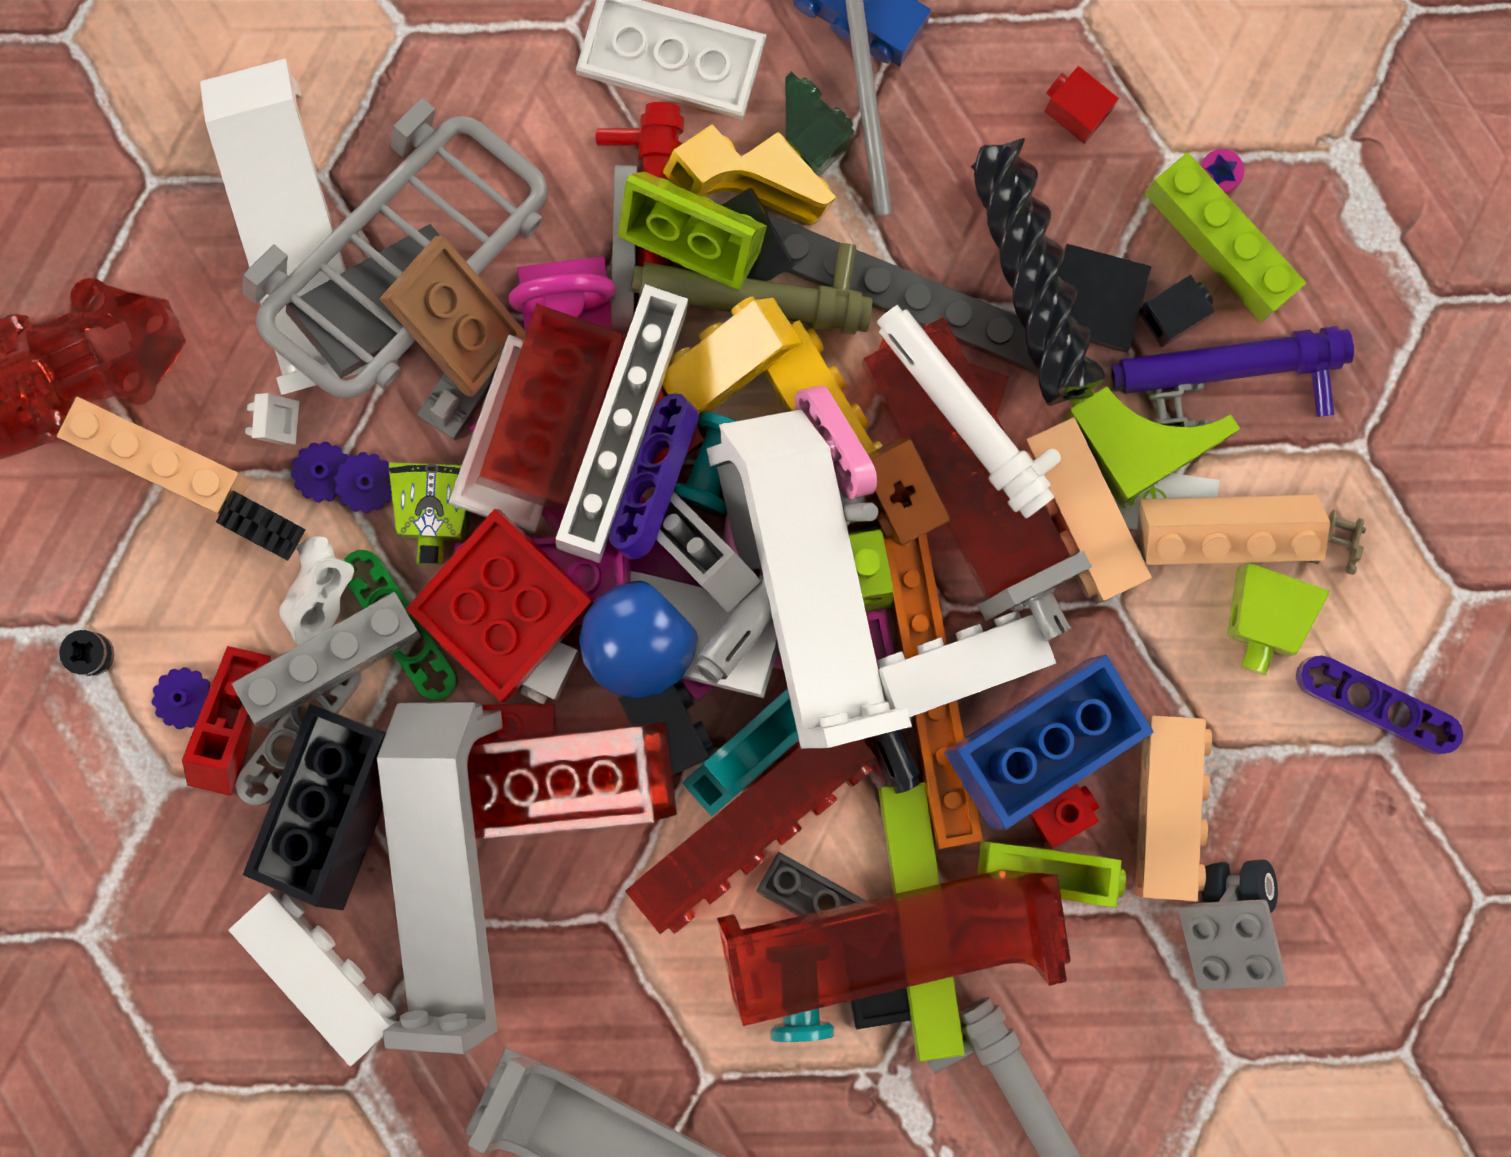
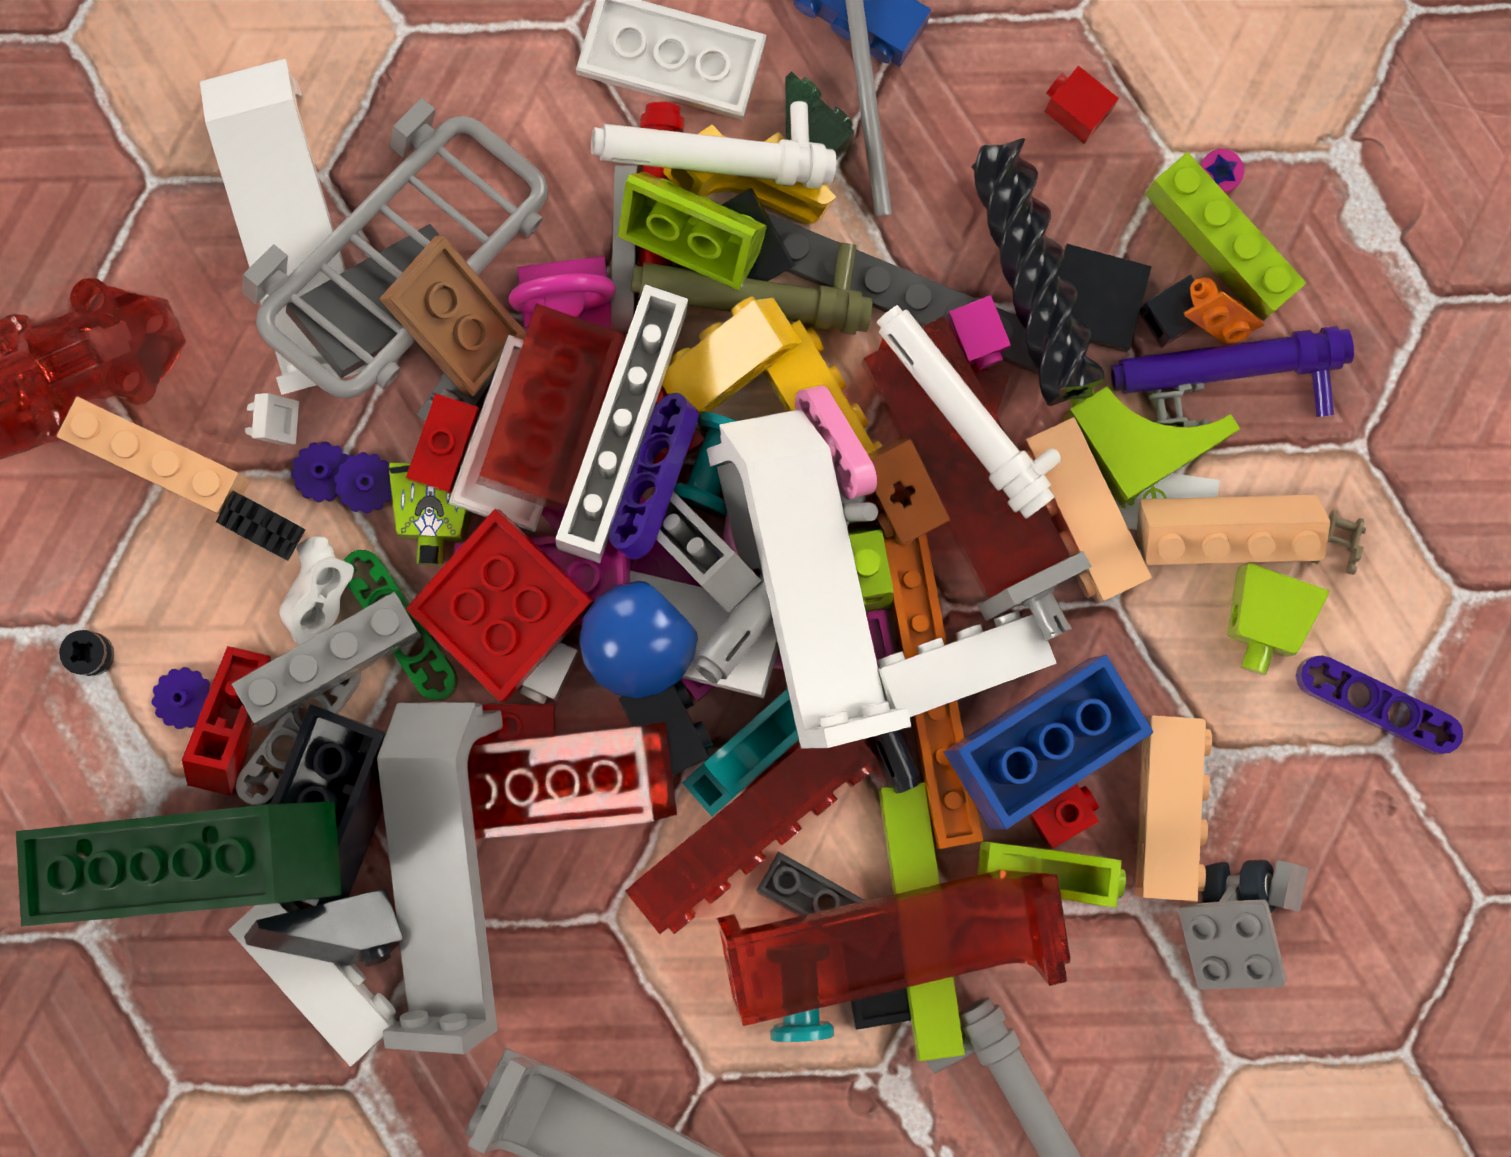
none -> dark green piece [16,802,341,927]
none -> slope [244,889,403,967]
none -> red plate [406,393,480,494]
none -> white cylinder [591,101,836,189]
none -> dark pink brick [946,295,1011,370]
none -> orange hinge [1184,277,1265,345]
none -> light grey tile [1268,860,1309,912]

